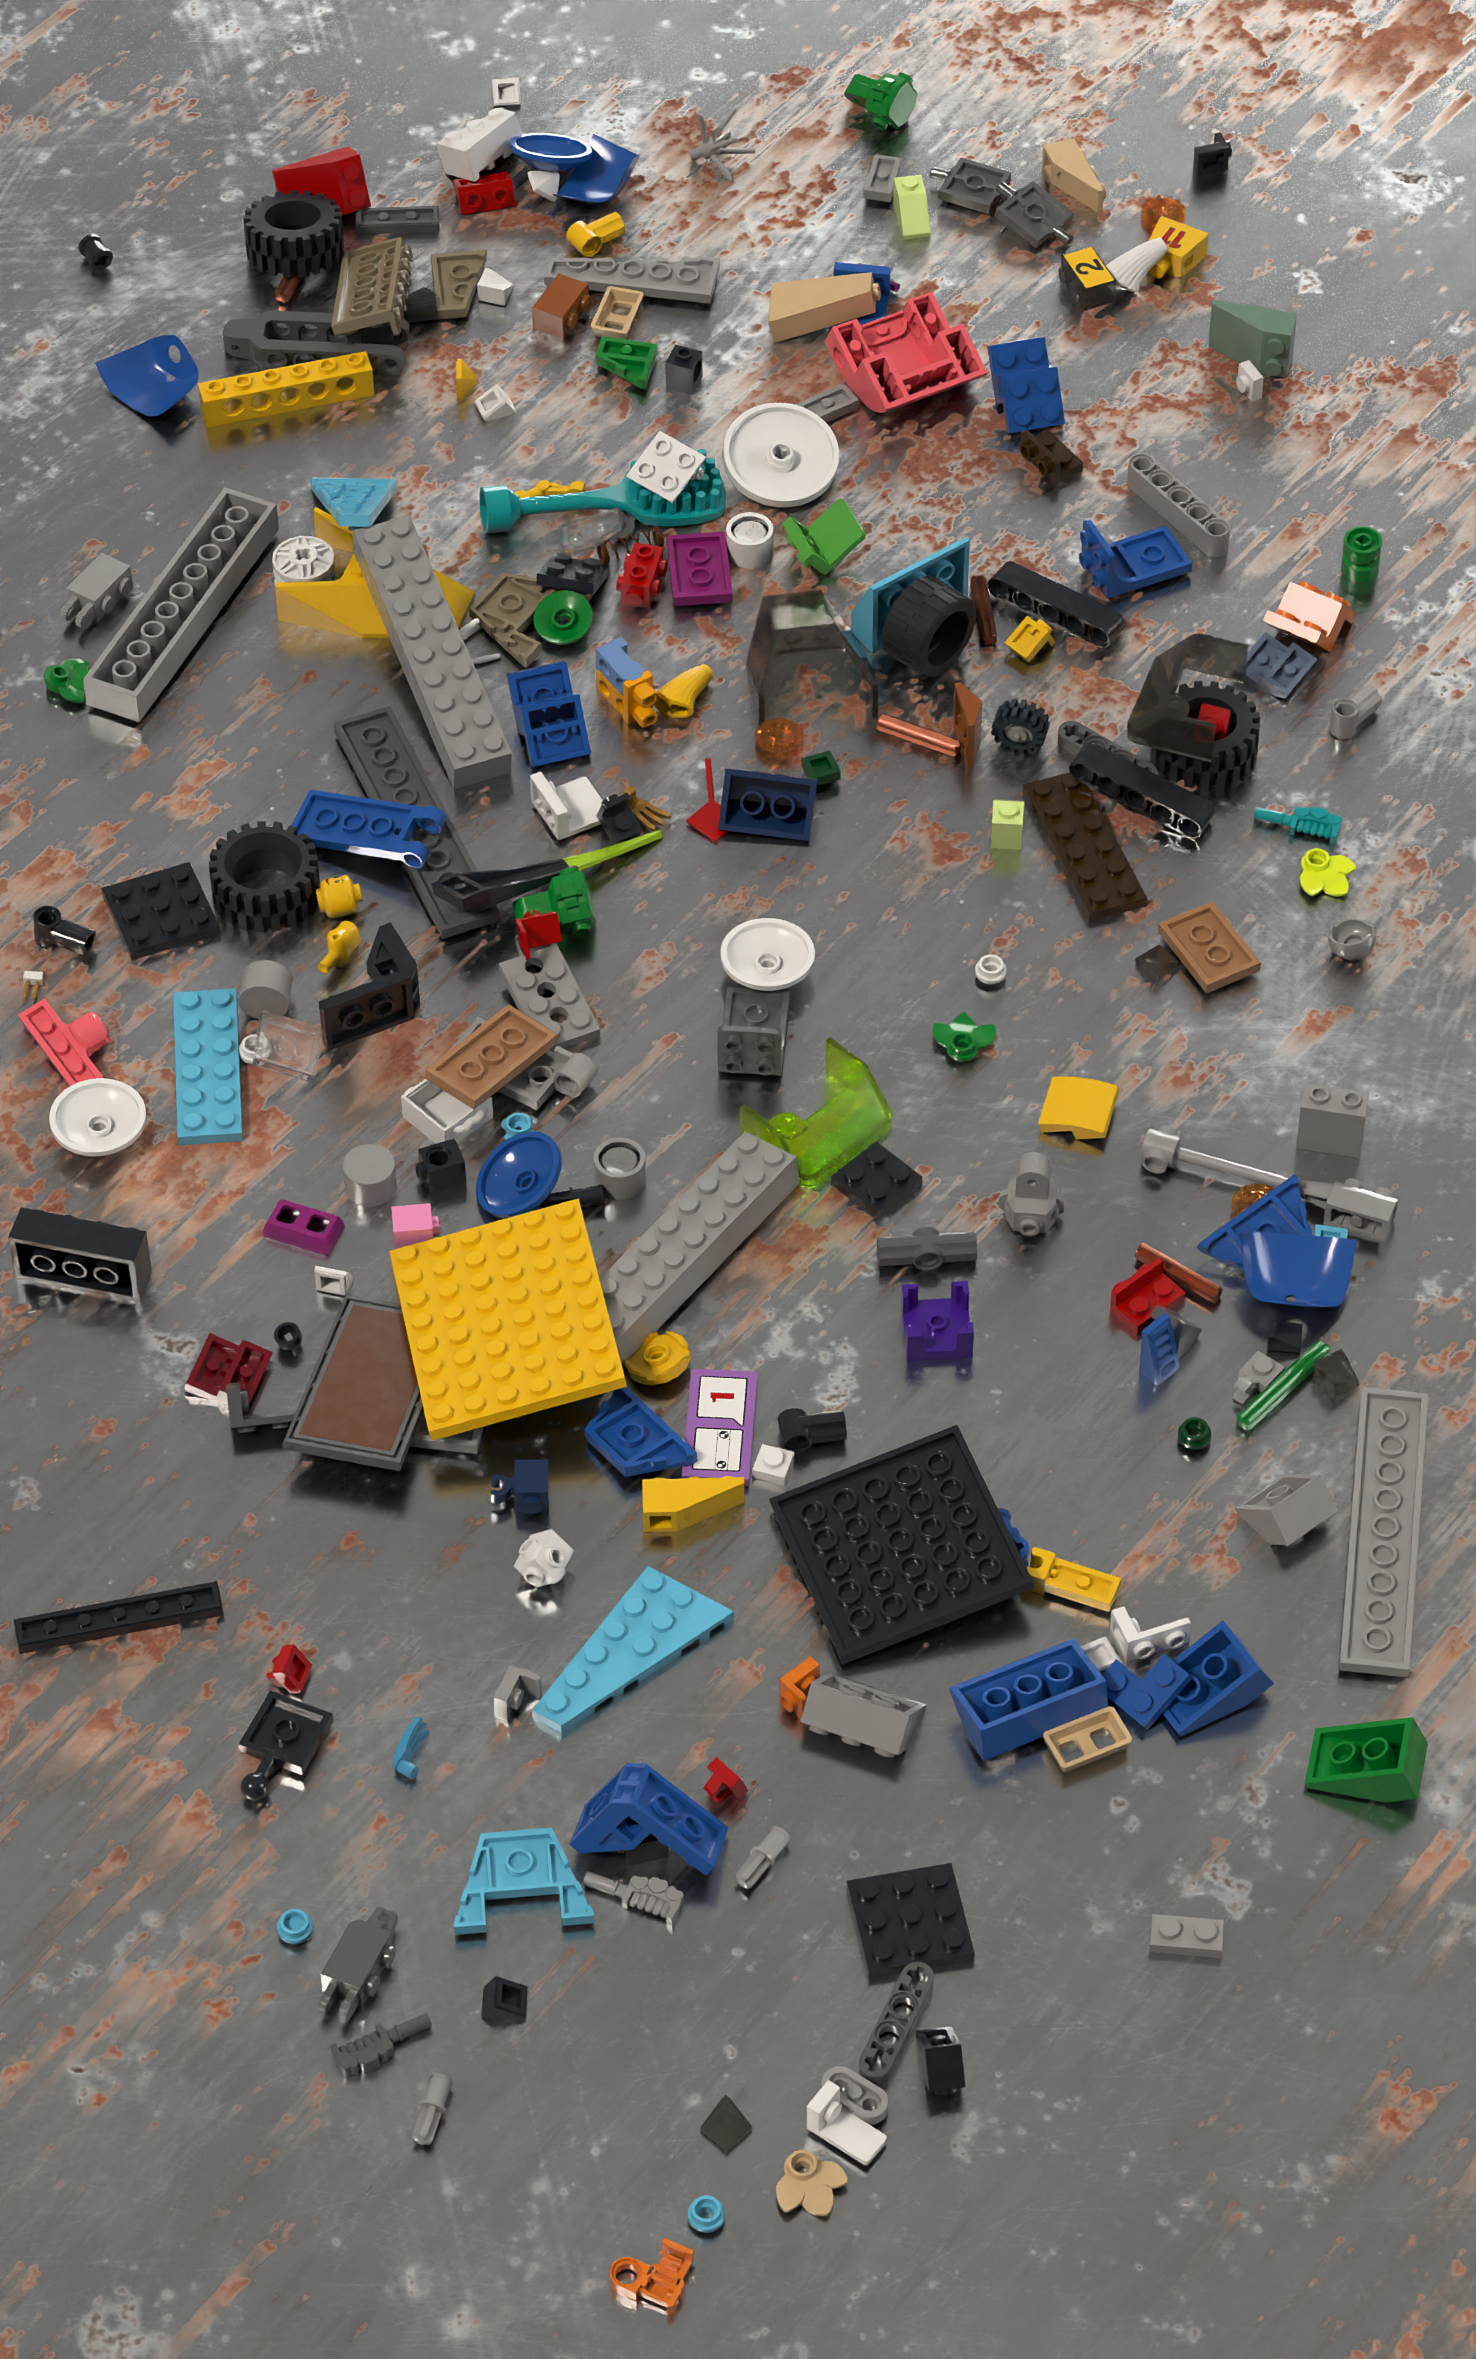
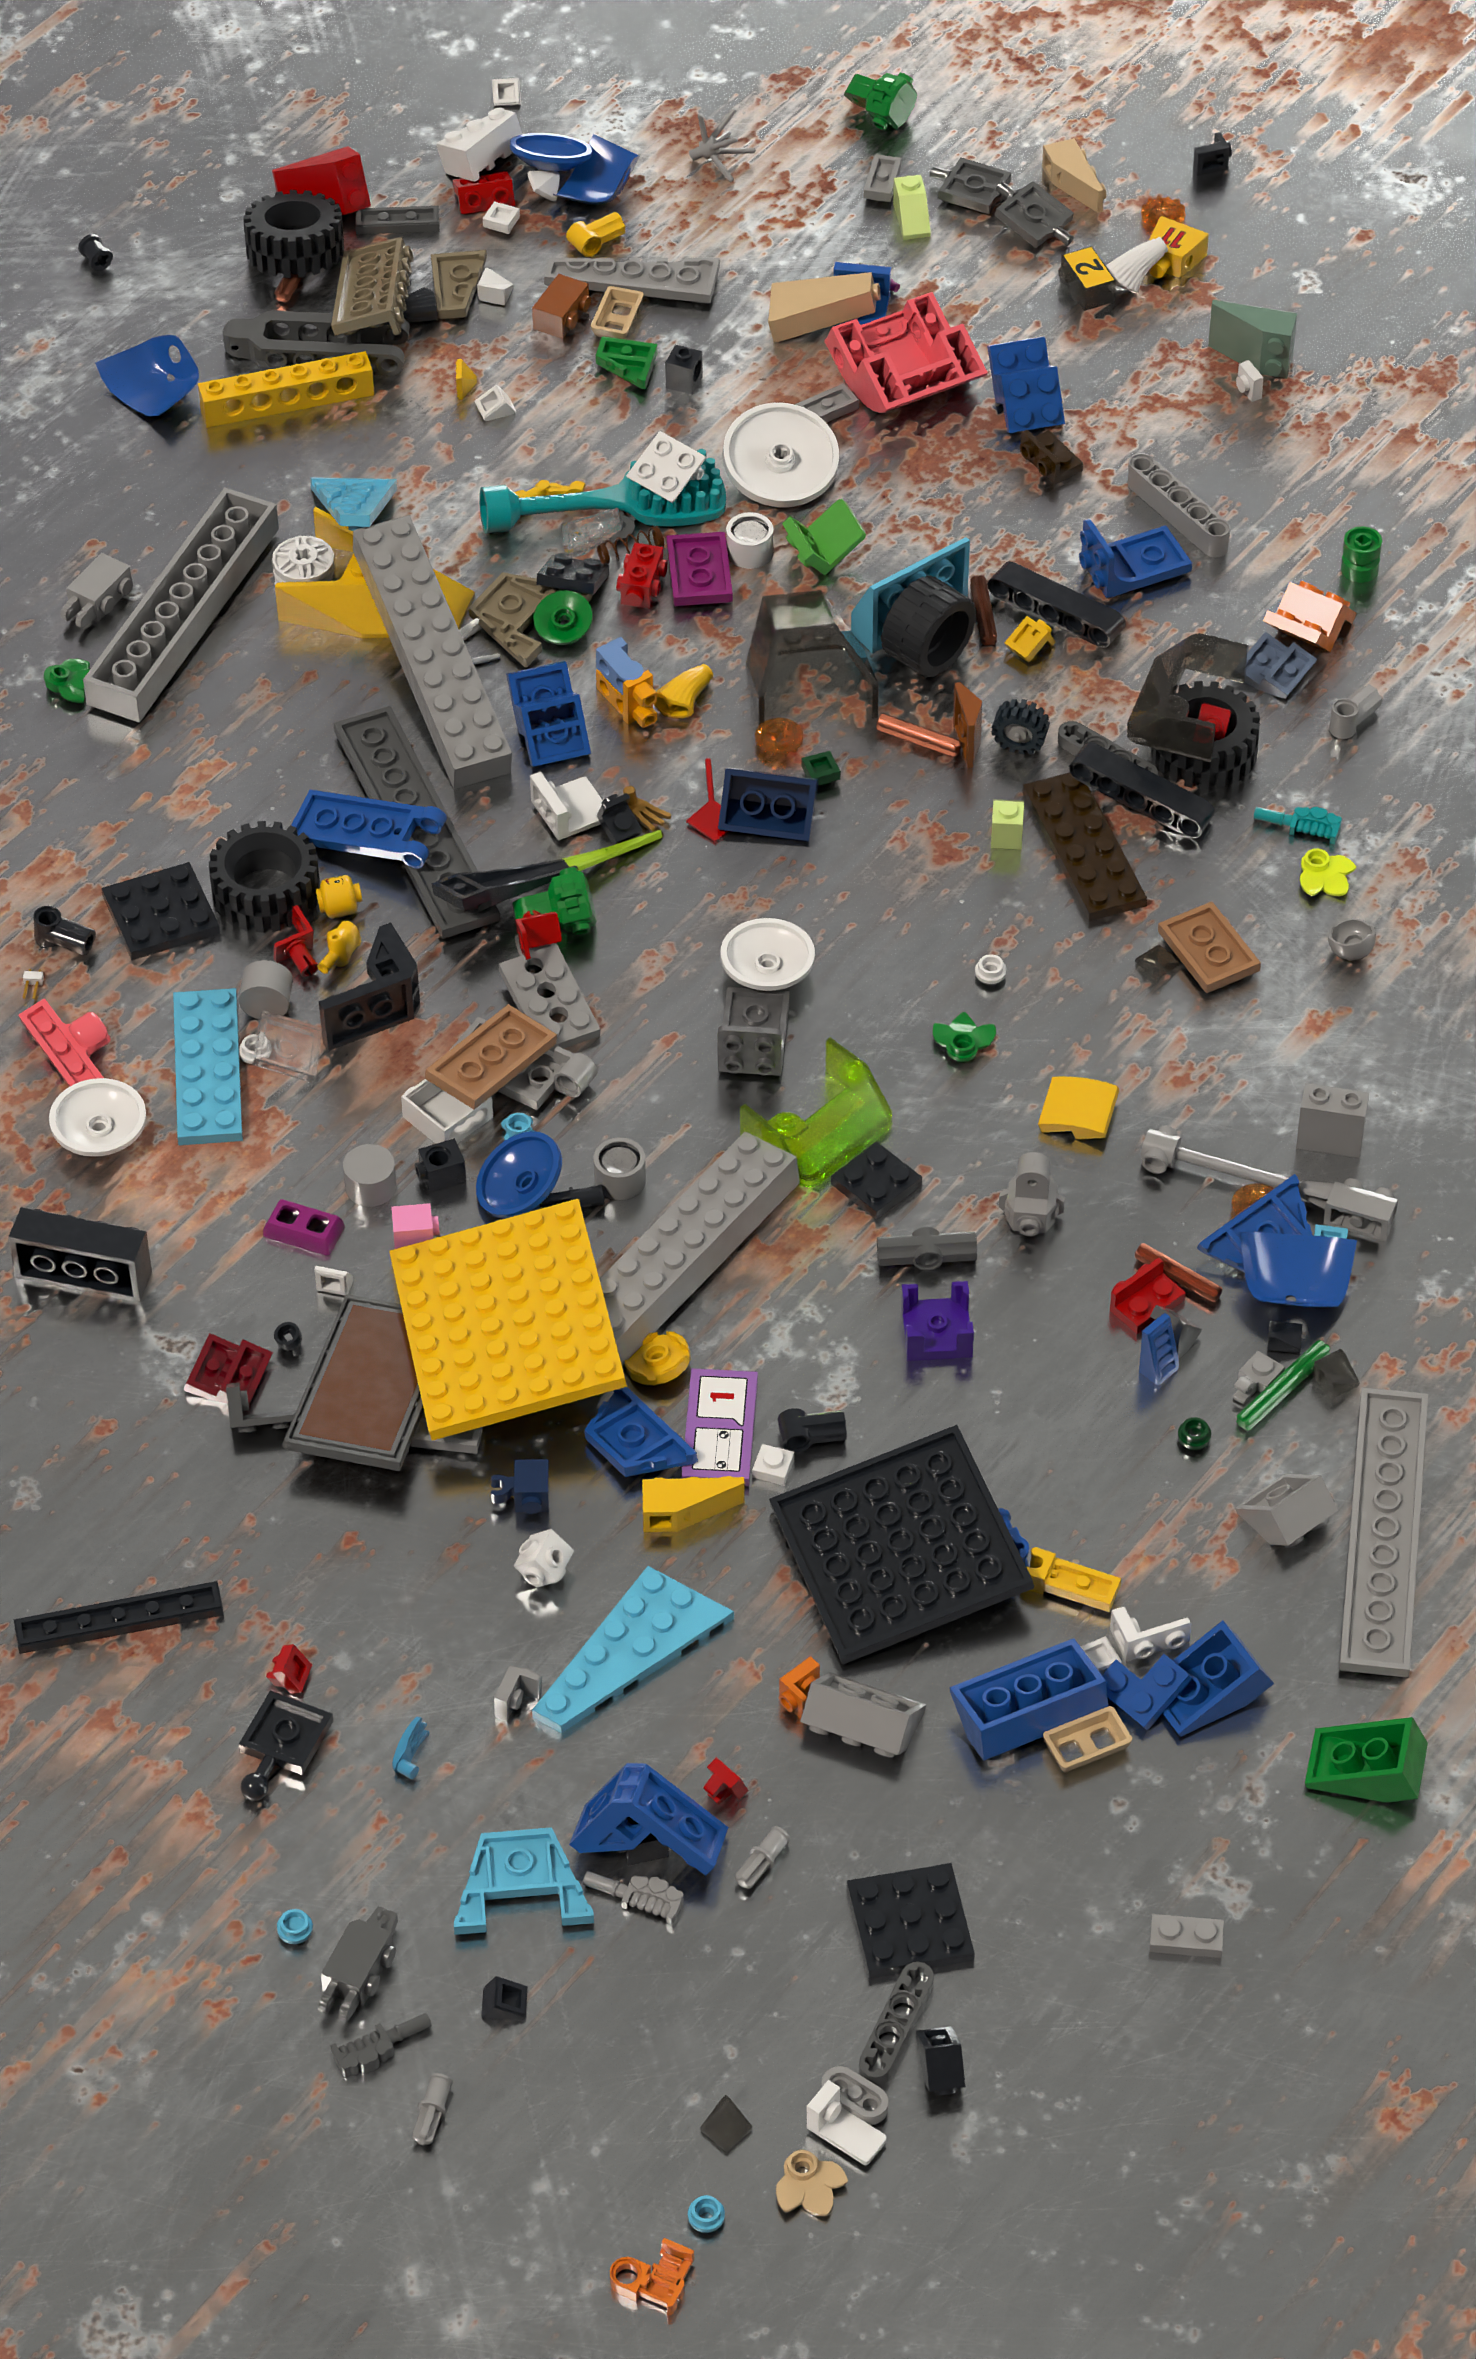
none -> red bracket [274,905,318,977]
none -> white plate [483,201,520,234]

